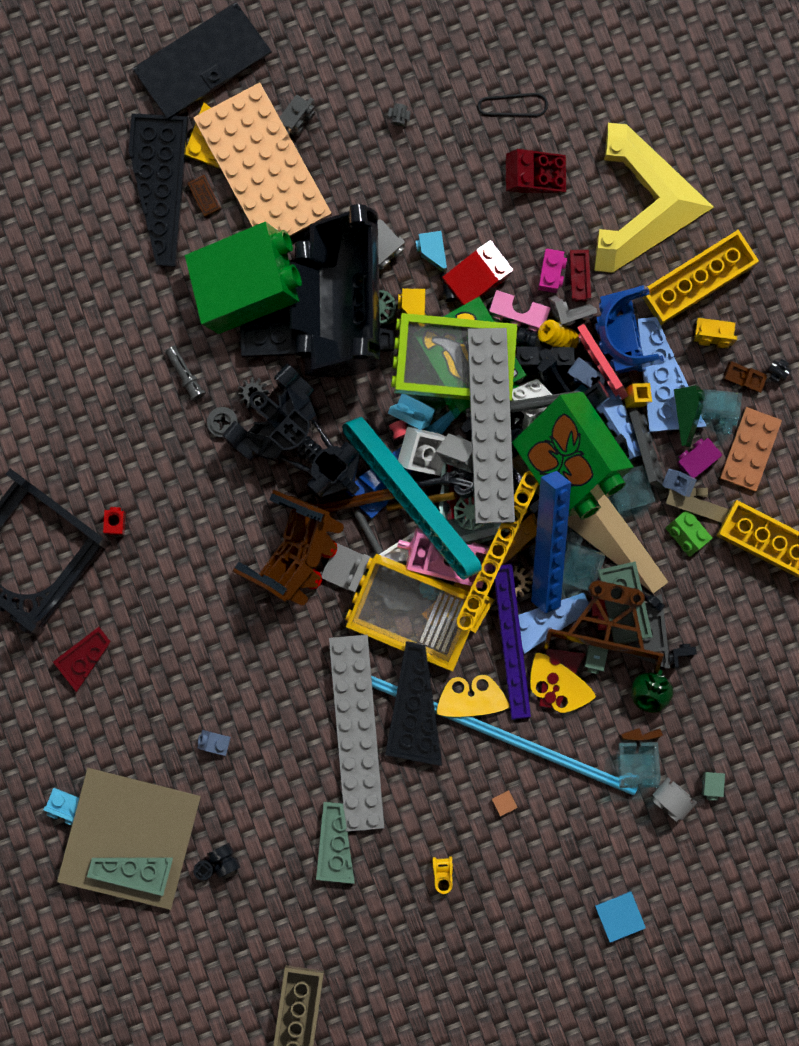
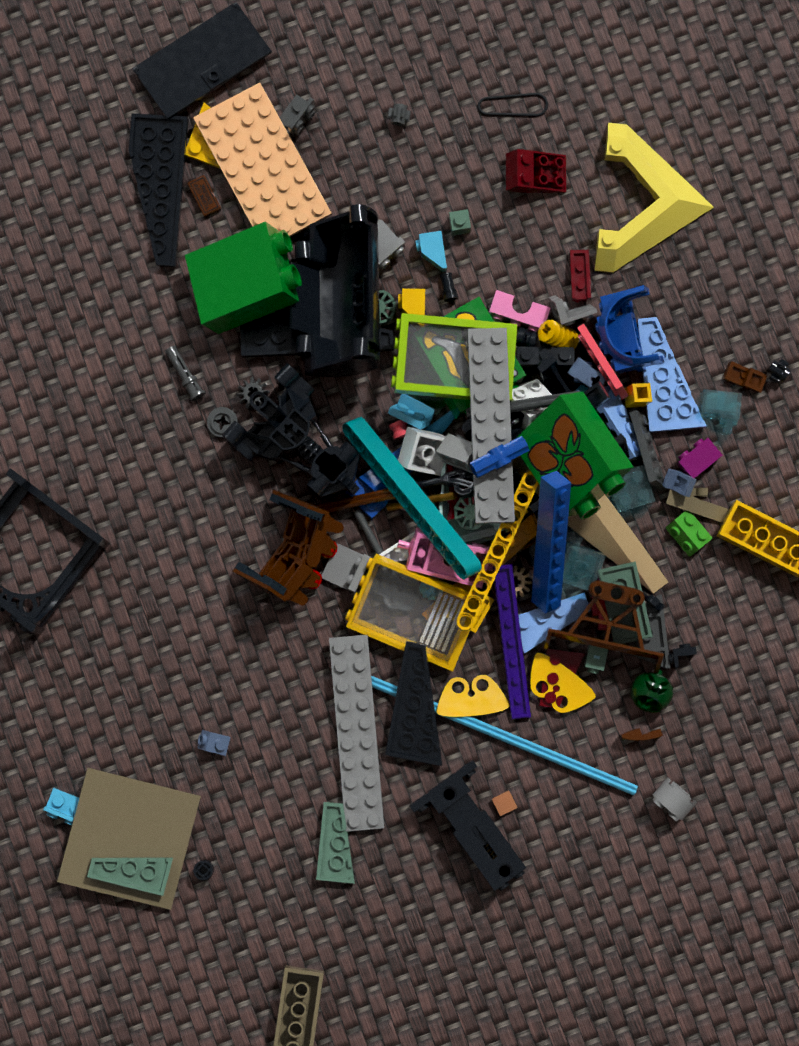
dark red wing [53,626,111,692] -> none
red brick [103,507,126,536] -> none
black wheel [207,843,241,878] -> none
yellow piece [433,856,453,894] -> none
red slope [442,240,513,305] -> none
dark pink brick [538,249,567,293] -> none
dark azure tile [595,891,646,942] -> none
clear light blue piece [617,742,661,788] -> none
yellow brick [642,229,759,325] -> none
dark green slope [674,385,705,447] -> none
yellow bracket [694,318,737,348] -> none
sand green brick [702,772,725,800] -> none
nougat plate [720,407,782,492] -> none
none -> black brick [409,760,526,891]
none -> sand green brick [449,209,471,236]
none -> blue piece [469,436,530,478]

